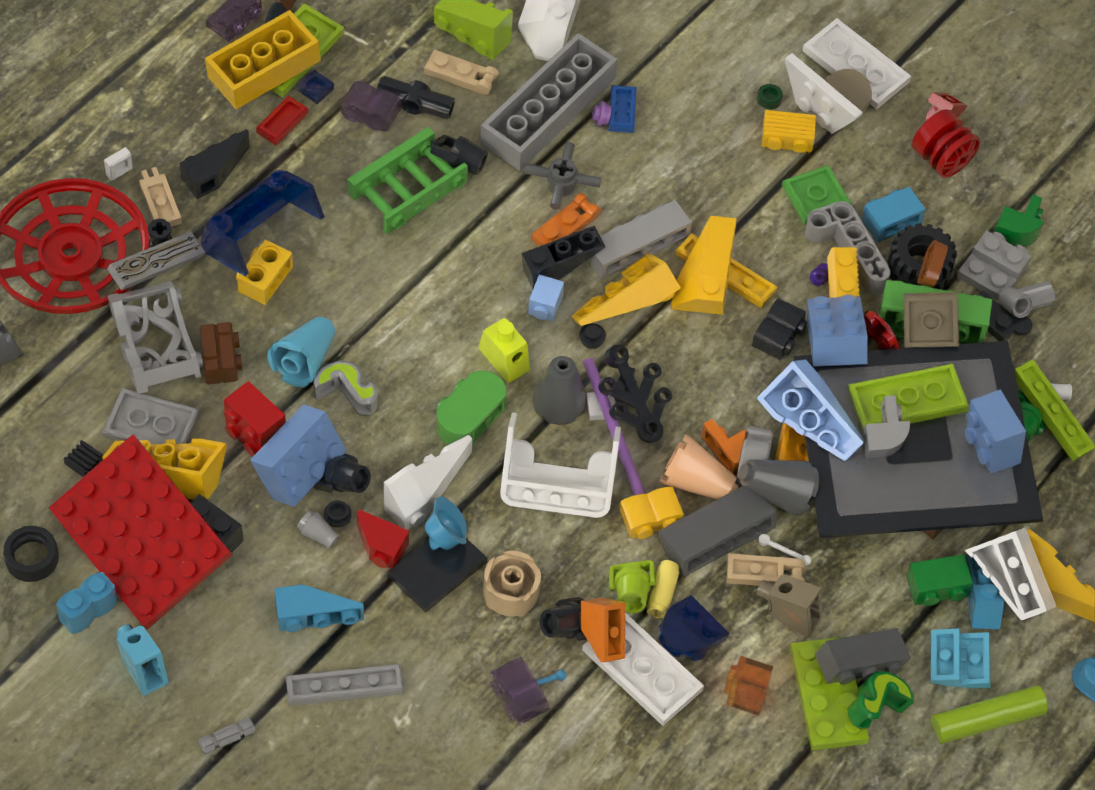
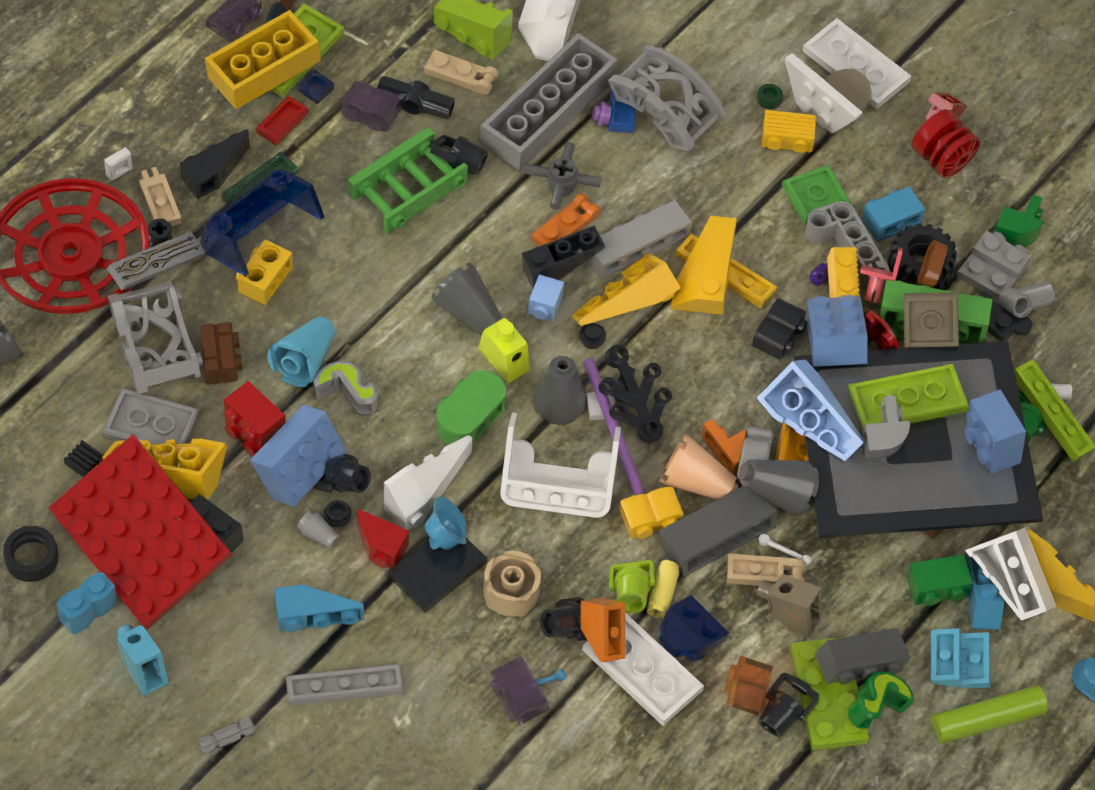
none -> clear green tile [221,152,298,215]
none -> dark grey cone [431,263,503,336]
none -> light grey fence [608,45,726,151]
none -> black piece [758,673,819,738]
none -> coral bracket [860,247,903,303]

